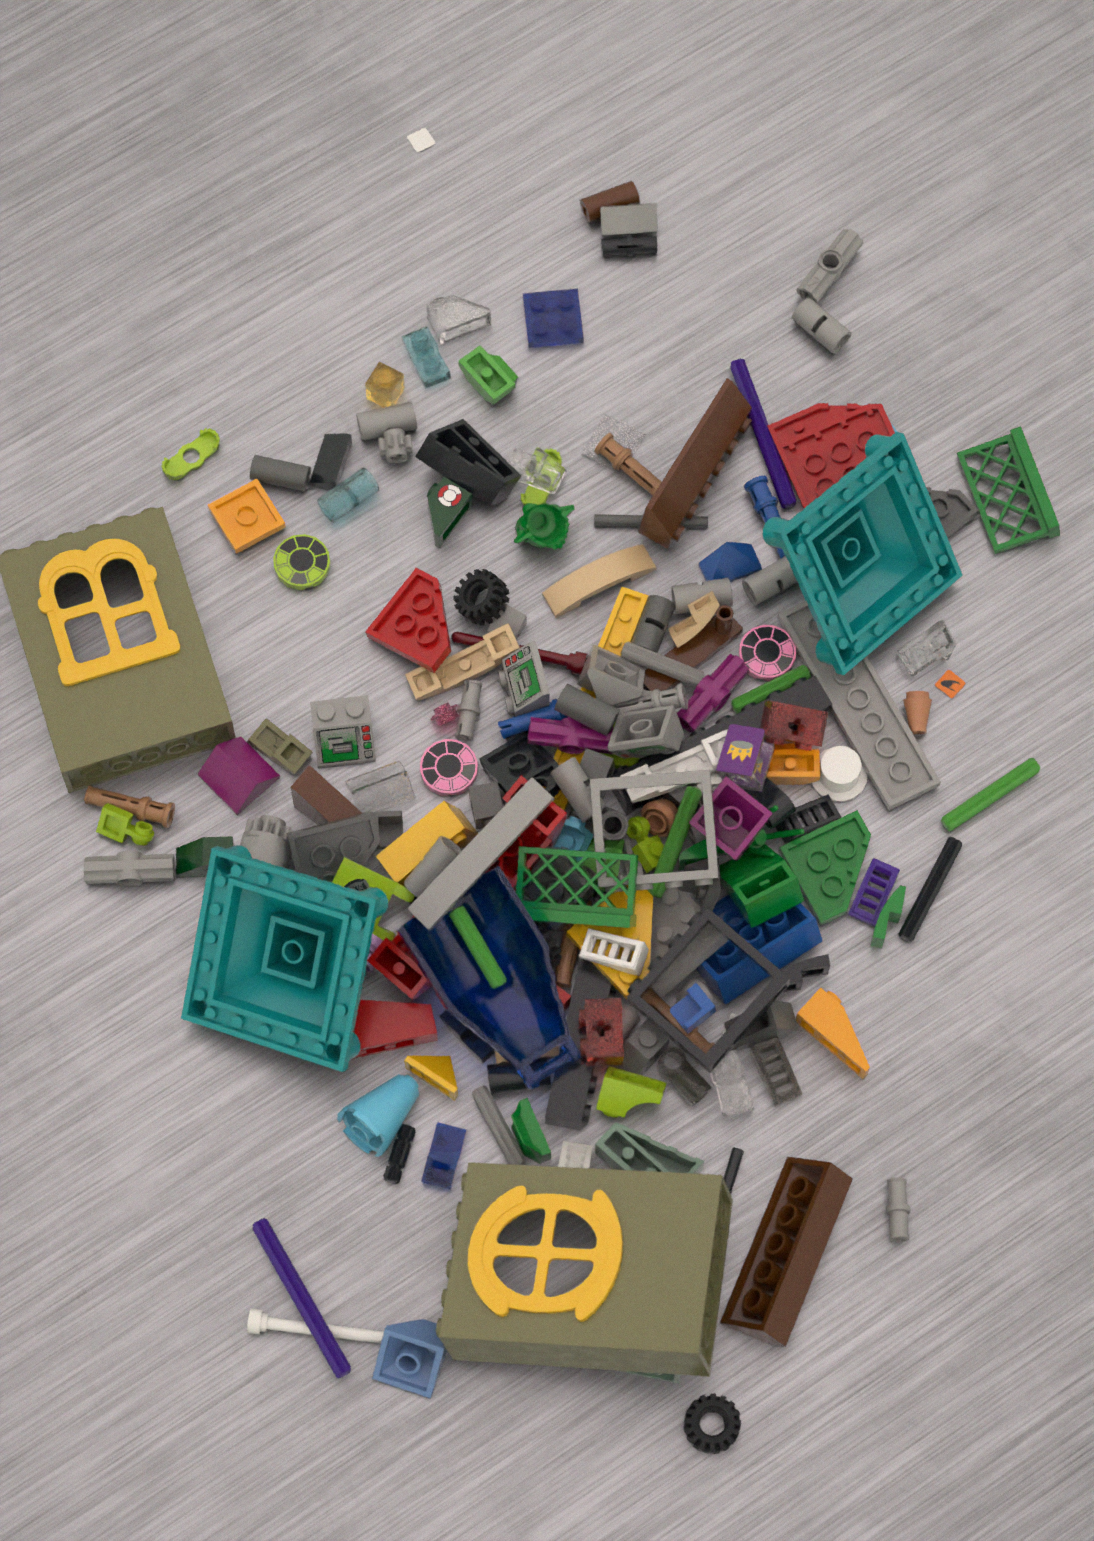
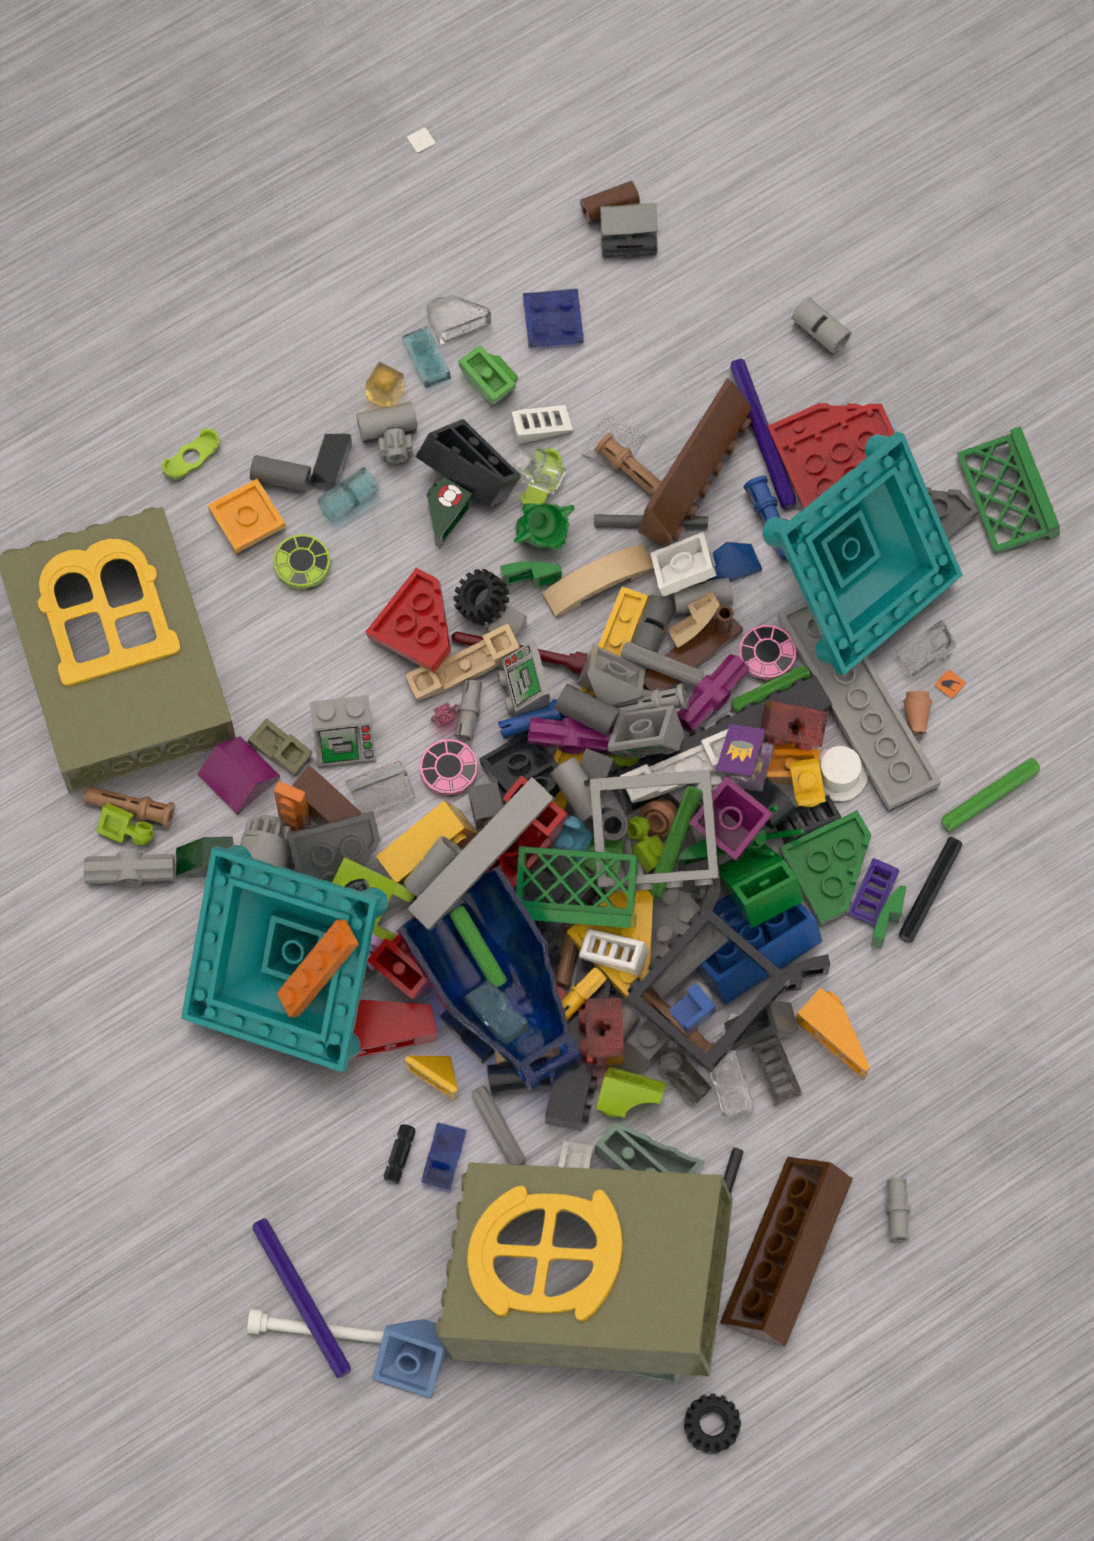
medium azure cone [337,1074,419,1157] -> none
dark grey panel [374,811,403,849] -> none
green slope [511,1098,551,1164] -> none
light grey pin [742,556,798,605] -> none
light grey piece [796,229,863,303] -> none
none -> orange plate [274,781,311,831]
none -> orange plate [277,919,359,1018]
none -> clear light blue slope [465,980,529,1045]
none -> green slope [500,561,562,590]
none -> white slope [511,405,573,445]
none -> yellow axle [553,968,607,1022]
none -> white plate [650,532,717,597]
none -> yellow bracket [789,758,826,807]

